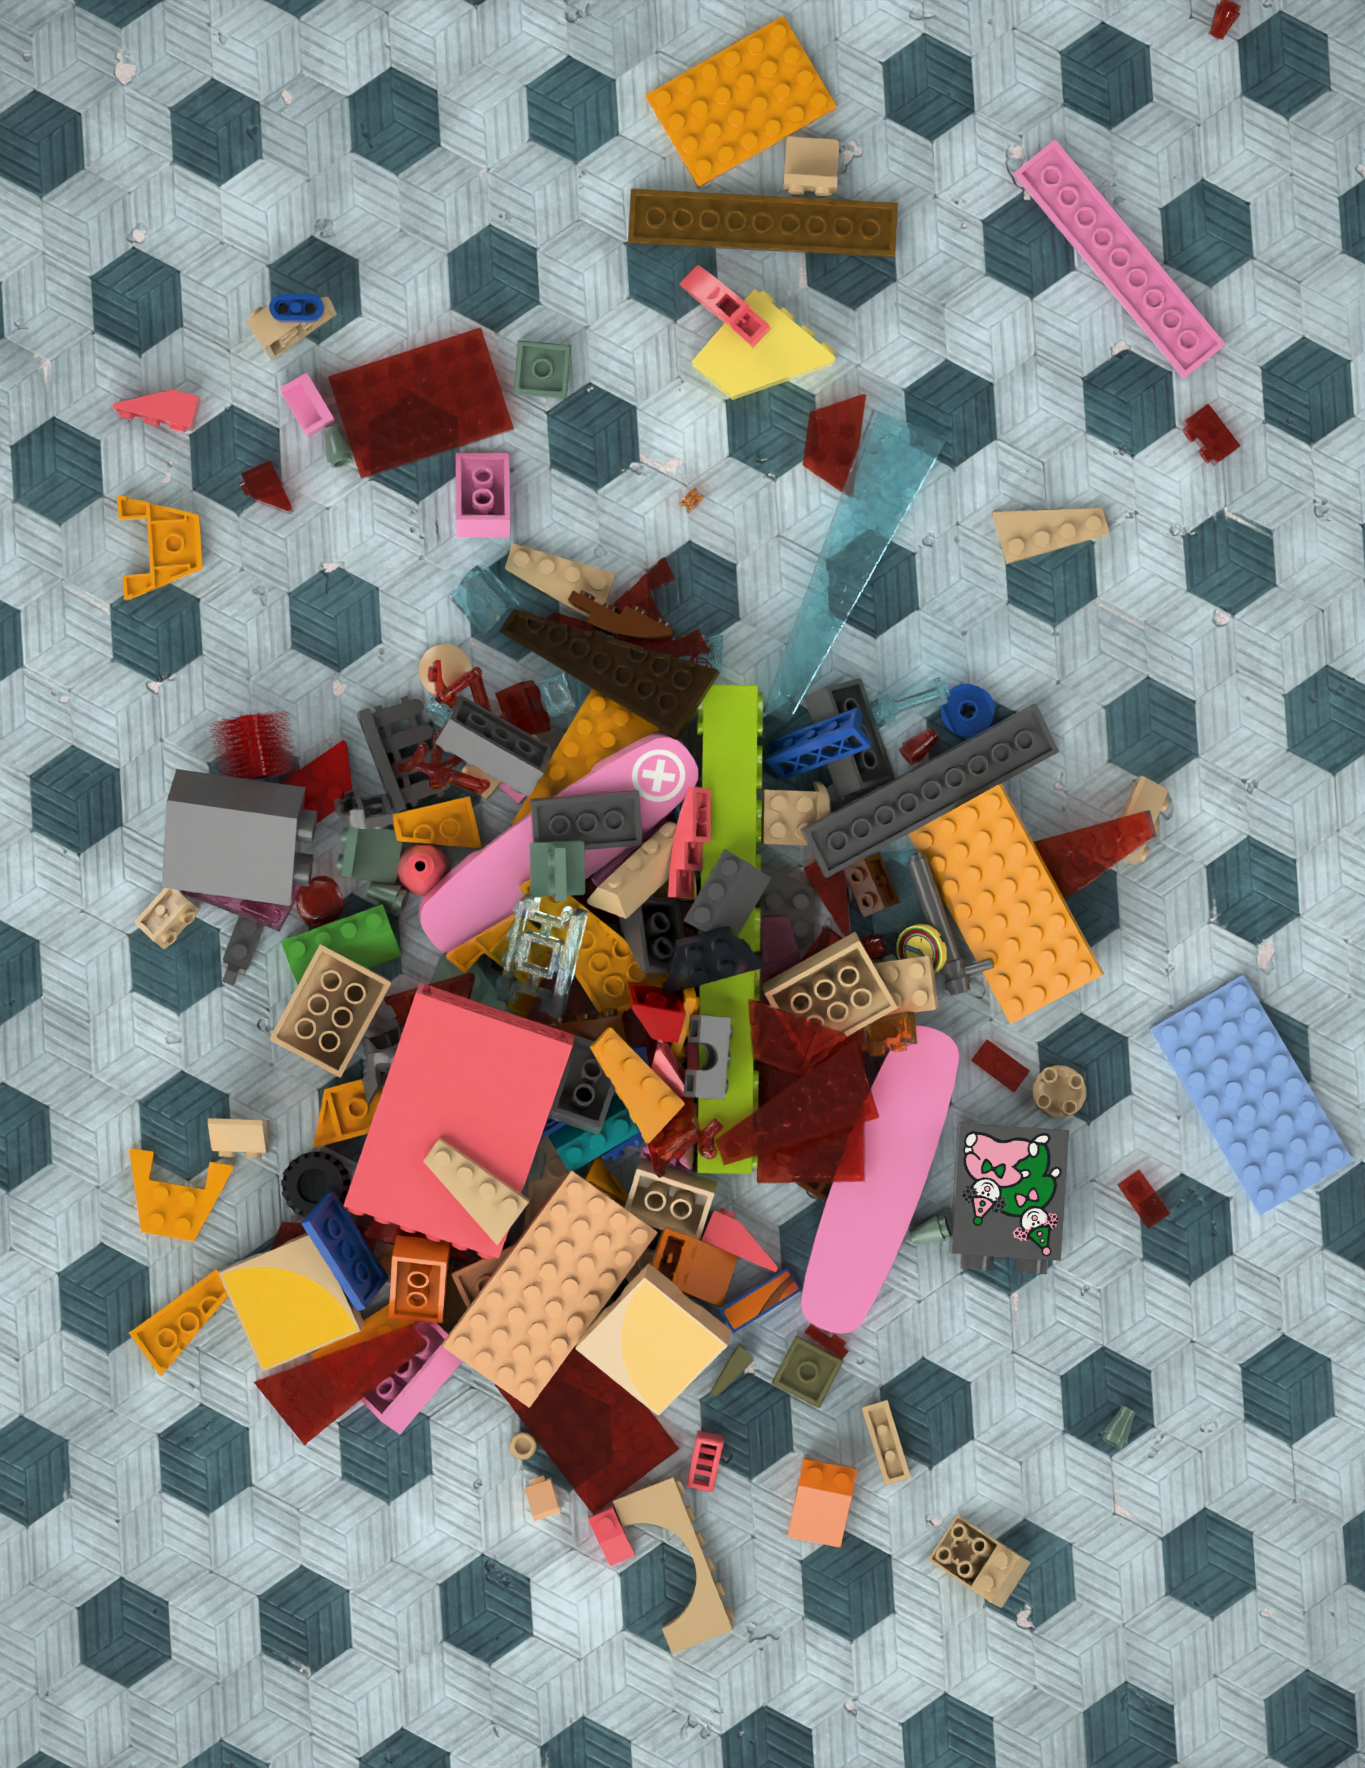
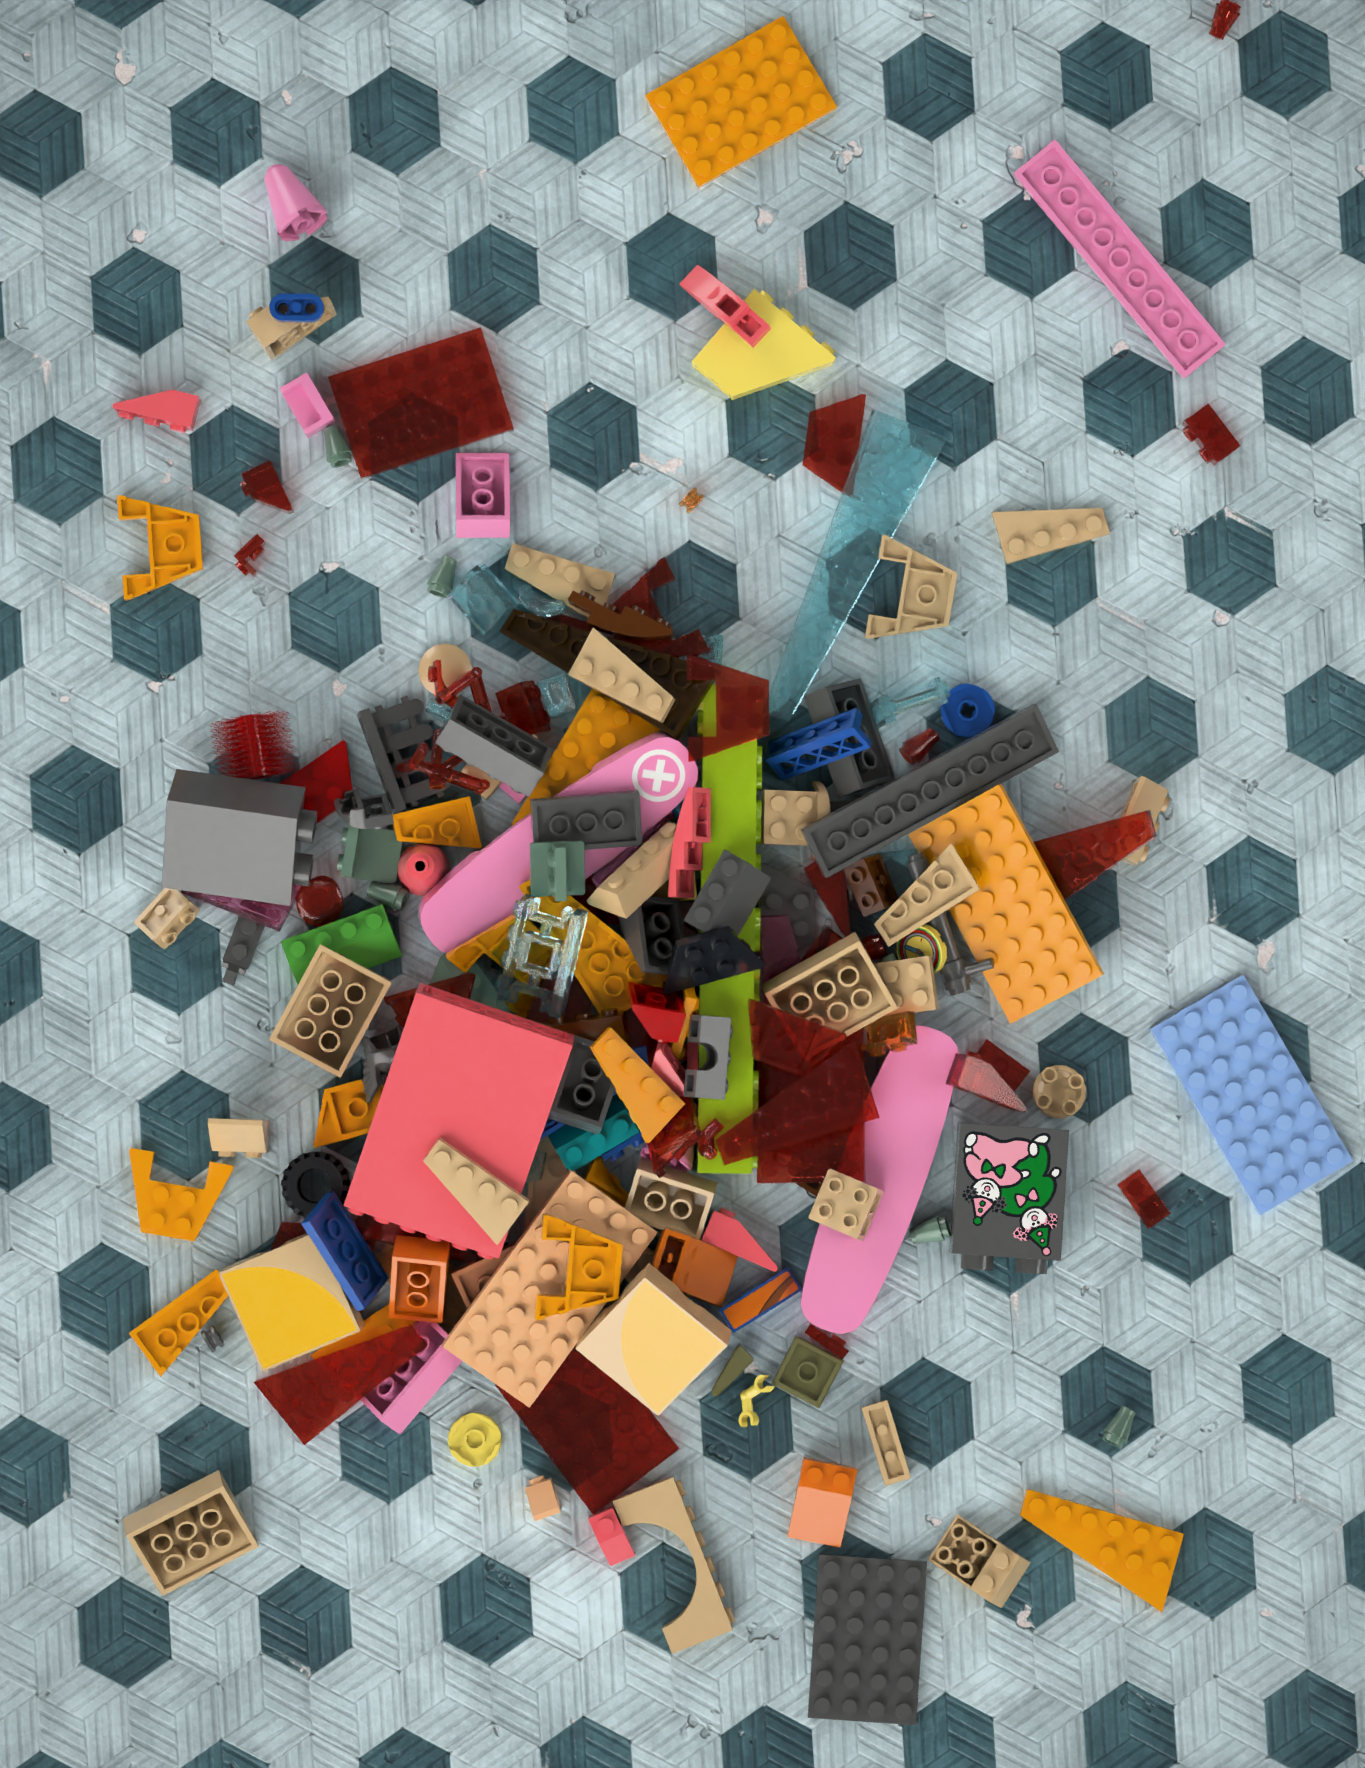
tan tile [509,1432,537,1460] -> none
sand green plate [513,340,572,399] -> none
pearl gold plate [628,189,898,258] -> none
coral slope [686,1431,724,1492] -> none
tan bracket [783,136,840,196] -> none
none -> tan slope [122,1470,259,1596]
none -> dark grey bush [201,1325,225,1352]
none -> clear red bracket [234,534,266,577]
none -> bright pink cone [264,164,327,241]
none -> sand green cone [427,556,457,598]
none -> light yellow tile [448,1413,502,1467]
none -> clear light blue arm [517,585,565,617]
none -> light orange wing [534,1213,623,1320]
none -> tan wing [568,627,676,723]
none -> clear red wing [686,655,769,762]
none -> light yellow arm [738,1375,774,1427]
none -> dark grey plate [808,1554,927,1725]
none -> tan bracket [809,1169,884,1241]
none -> tan wing [865,535,958,639]
none -> tan wing [874,843,981,947]
none -> clear red slope [945,1051,1027,1113]
none -> light orange wing [1019,1489,1184,1612]

